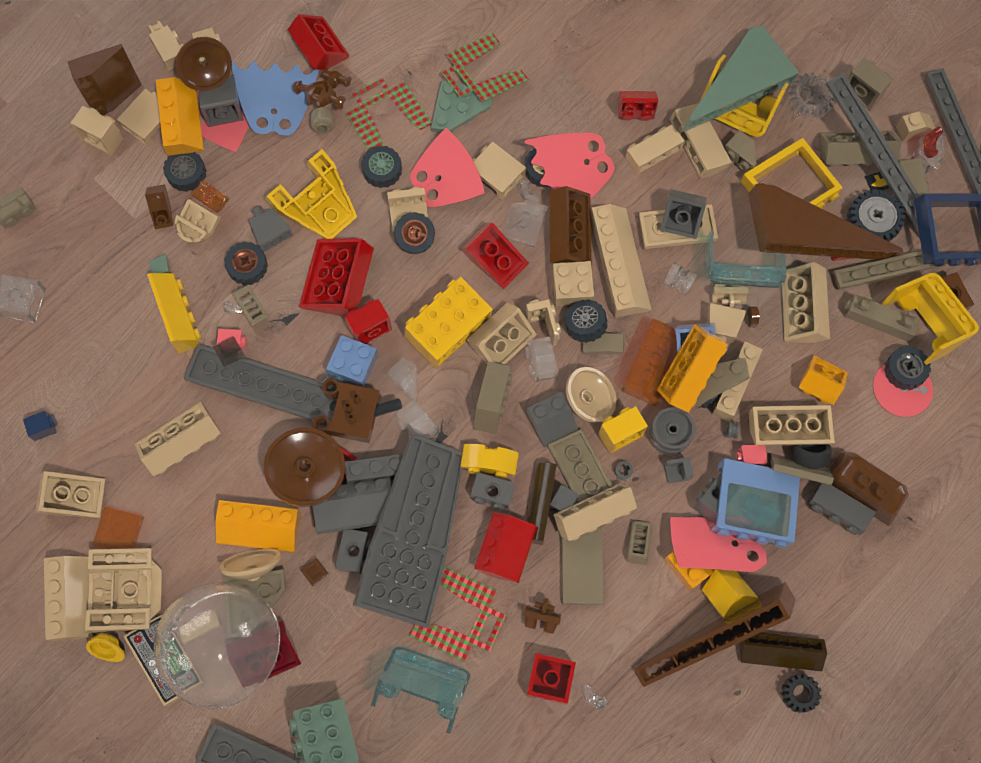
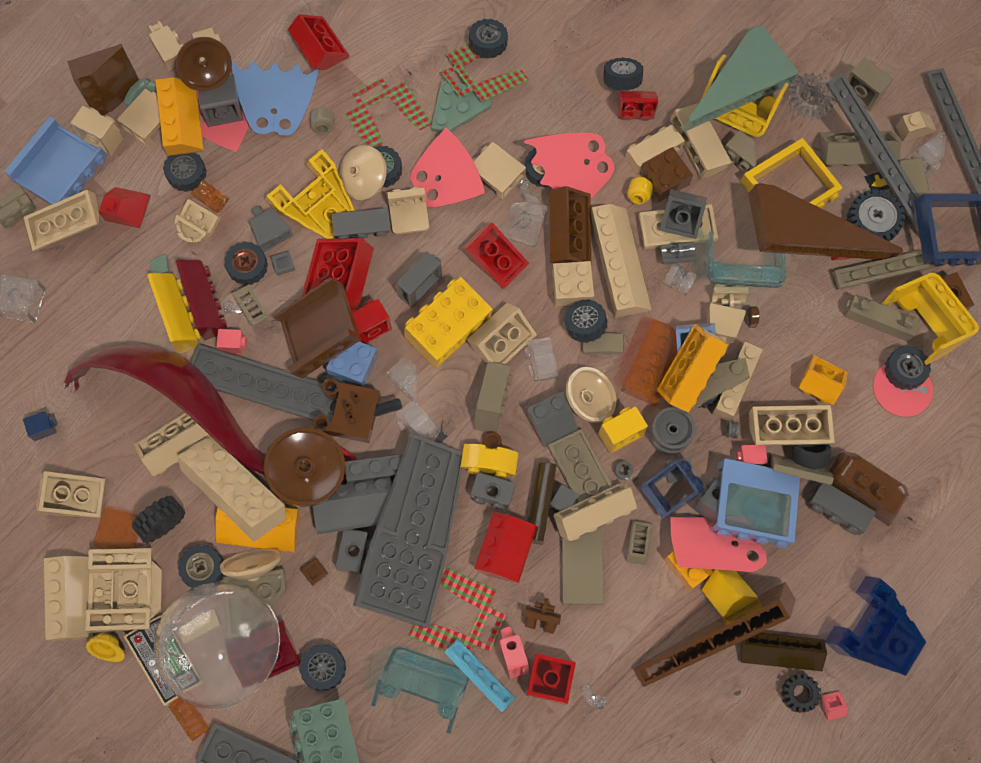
reddish brown slope [145,184,173,229] -> none
clear smoke panel [213,336,245,367] -> none
reddish brown piece [292,68,352,110] -> none
black wheel [394,212,435,254] -> none
tan bracket [525,299,561,346] -> none
tan slope [781,262,830,343] -> none
clear red arm [923,126,944,158] -> none
none -> medium blue panel [4,116,107,205]
none -> tan slope [24,189,99,251]
none -> dark red panel [62,344,266,475]
none -> red slope [99,187,151,228]
none -> sand green arm [123,78,157,106]
none -> black tyre [131,495,186,544]
none -> clear orange slope [168,694,210,742]
none -> dark red slope [175,259,227,341]
none -> tan brick [178,435,286,542]
none -> wheel [178,545,224,591]
none -> dark grey plate [271,251,295,276]
none -> reddish brown panel [273,277,361,378]
none -> black wheel [300,644,346,691]
none -> dark grey brick [332,208,390,239]
none -> tan dish [339,145,386,201]
none -> dark grey window [396,252,442,308]
none -> medium azure tile [444,639,515,712]
none -> black wheel [469,19,508,58]
none -> reddish brown tile [483,432,502,449]
none -> coral torso [499,627,529,679]
none -> black wheel [603,57,643,91]
none -> yellow head [627,177,653,205]
none -> reddish brown brick [640,147,693,202]
none -> dark blue window [640,458,705,519]
none -> dark grey hips [660,242,697,265]
none -> coral slope [821,691,848,721]
none -> clear blue wedge [825,576,926,676]

